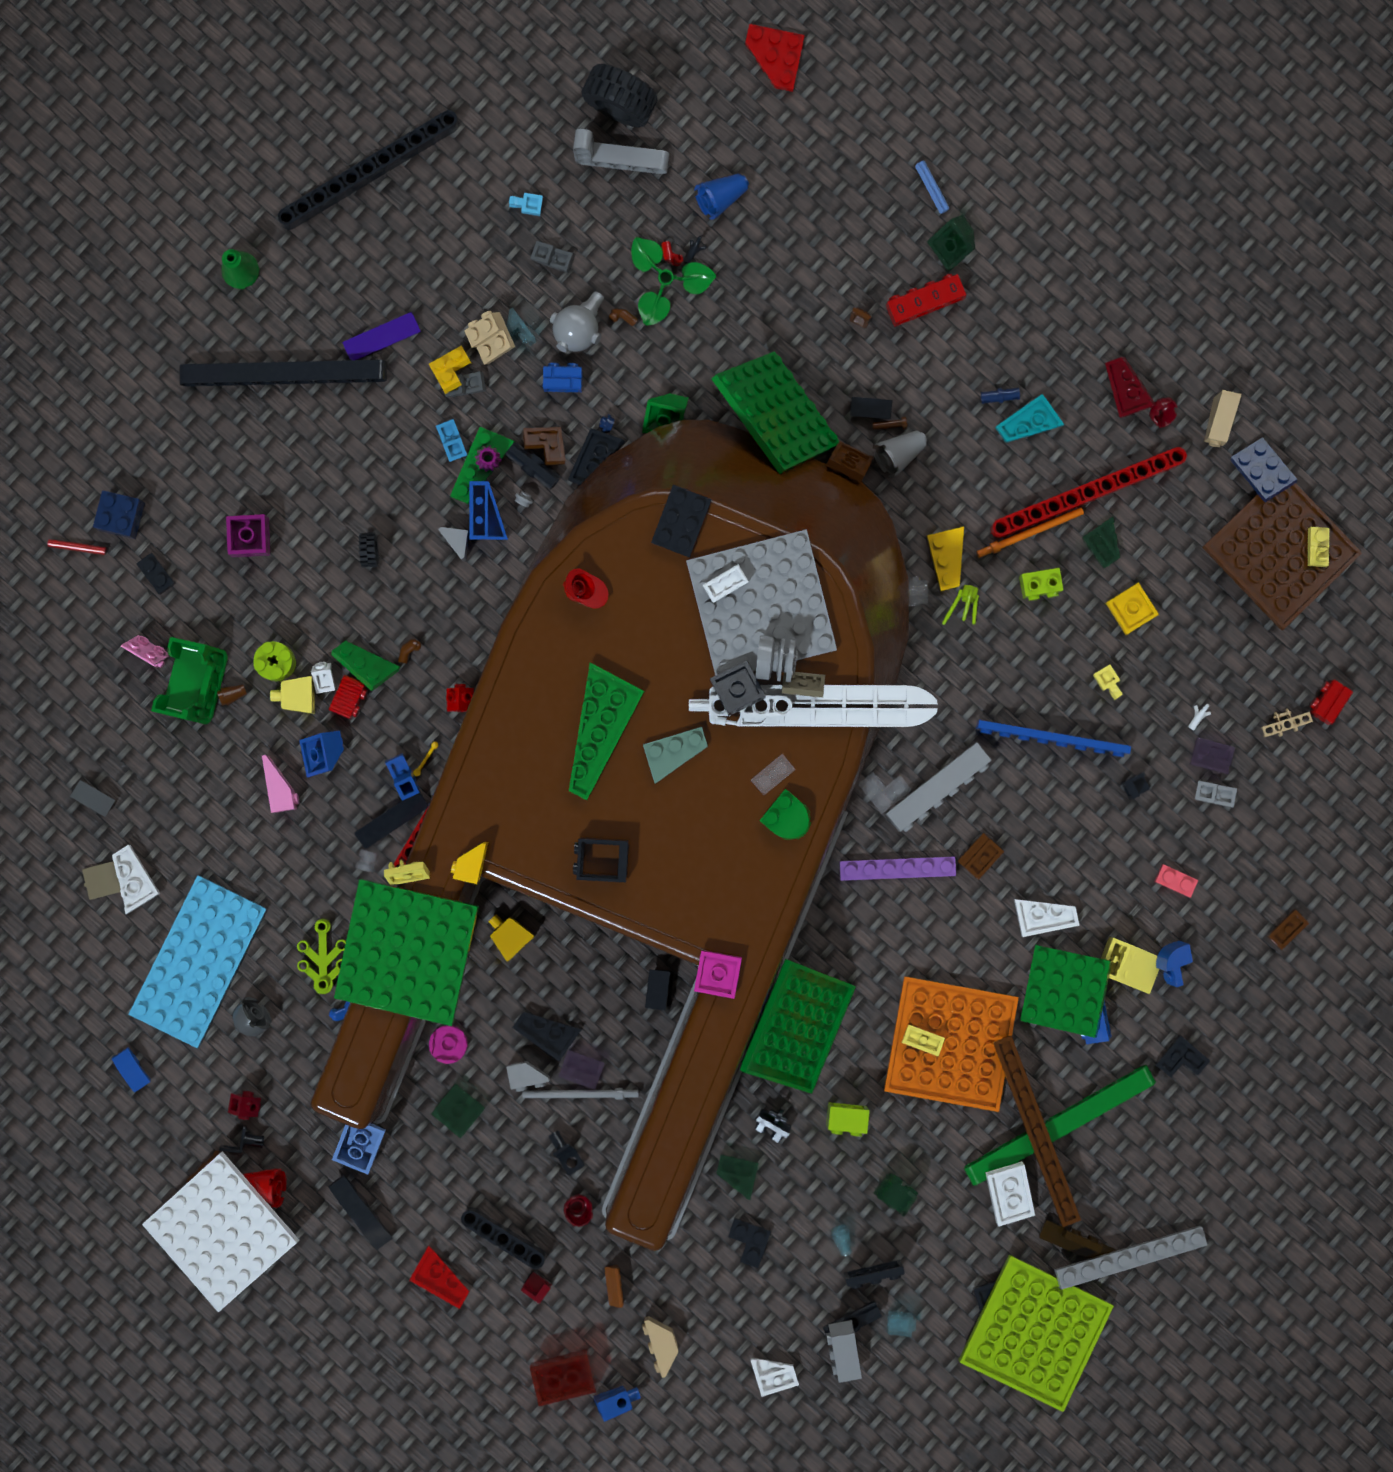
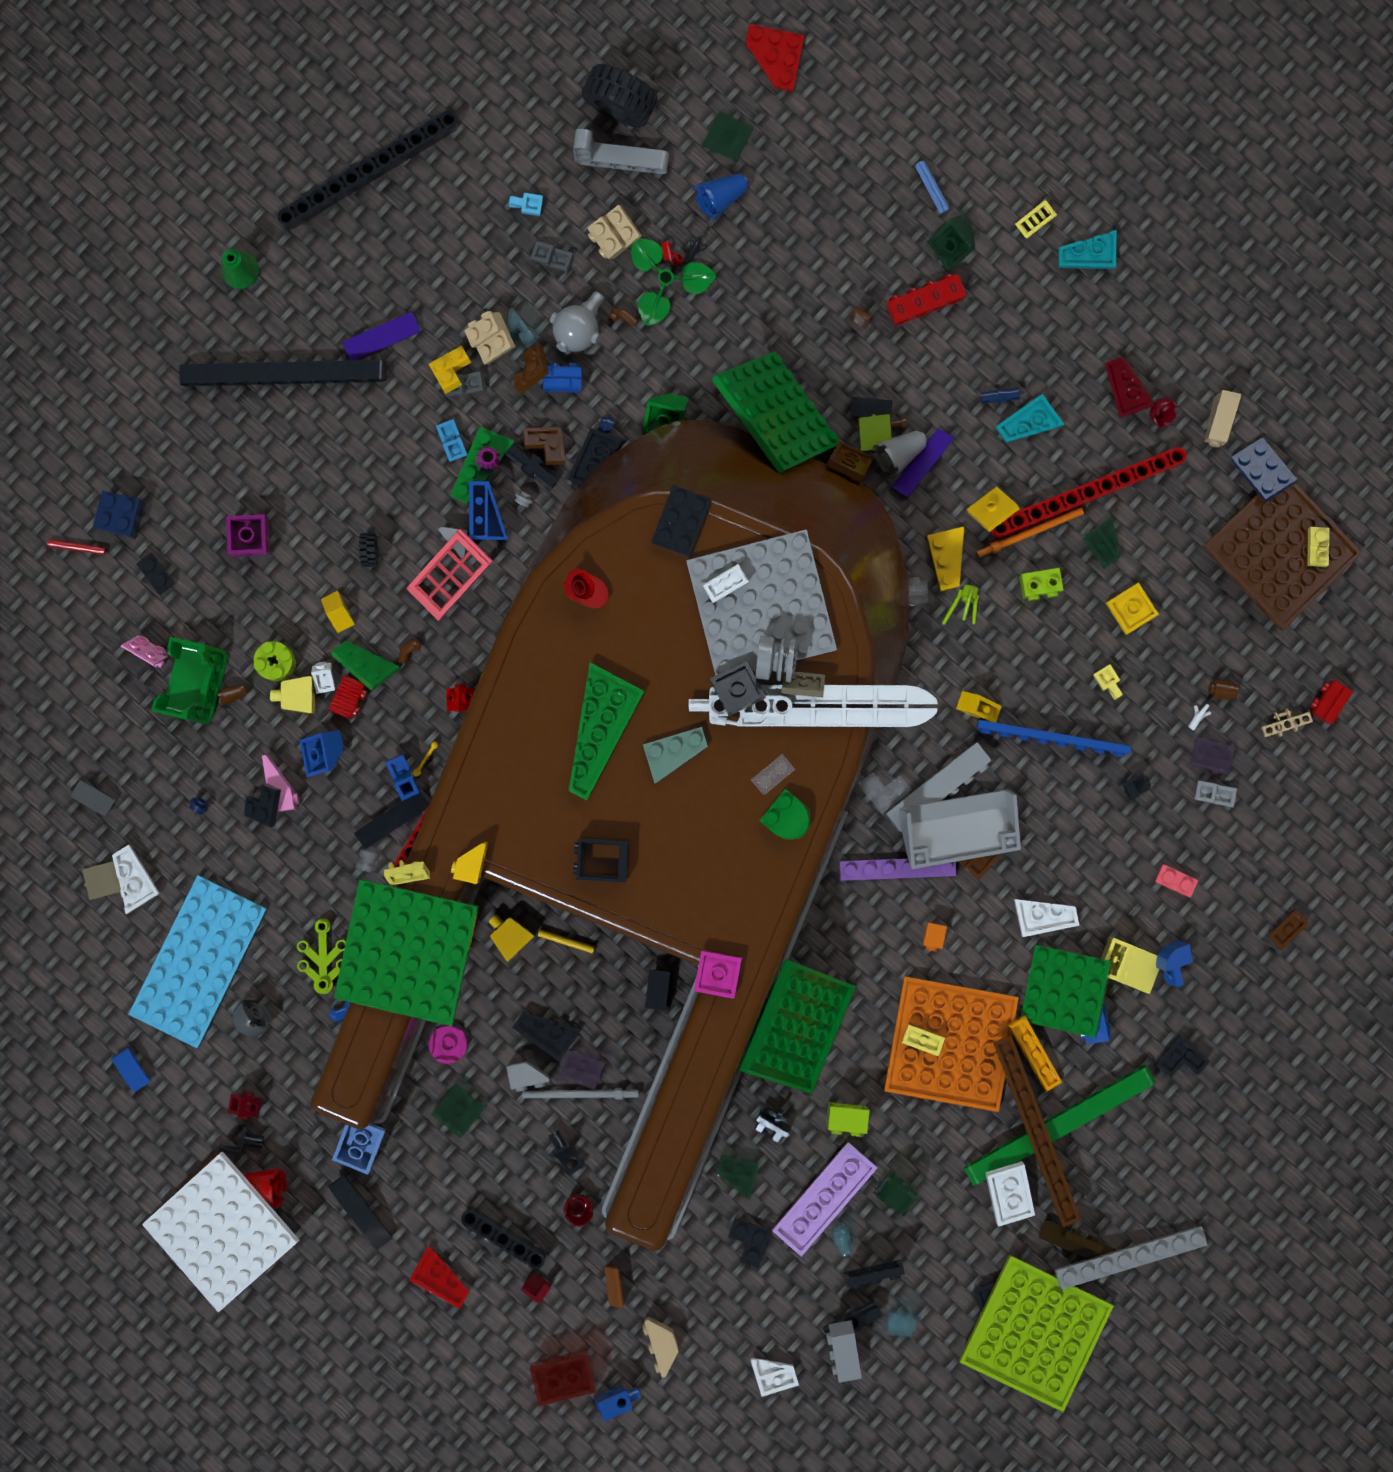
none -> dark blue plate [189,797,208,815]
none -> black plate [244,784,281,827]
none -> yellow slope [321,591,355,633]
none -> coral piece [406,529,493,621]
none -> reddish brown plate [513,342,549,394]
none -> yellow bar [538,929,595,954]
none -> tan plate [587,205,642,259]
none -> clear green plate [703,111,753,162]
none -> lavender plate [772,1142,877,1257]
none -> lime piece [858,414,891,451]
none -> dark purple slope [892,428,954,500]
none -> light grey slope [899,789,1021,869]
none -> orange brick [921,922,947,952]
none -> yellow slope [956,691,1002,723]
none -> yellow plate [967,486,1019,532]
none -> light orange tile [1007,1015,1062,1092]
none -> light yellow slope [1015,200,1057,239]
none -> teal wing [1058,230,1117,269]
none -> reddish brown brick [1208,679,1239,700]

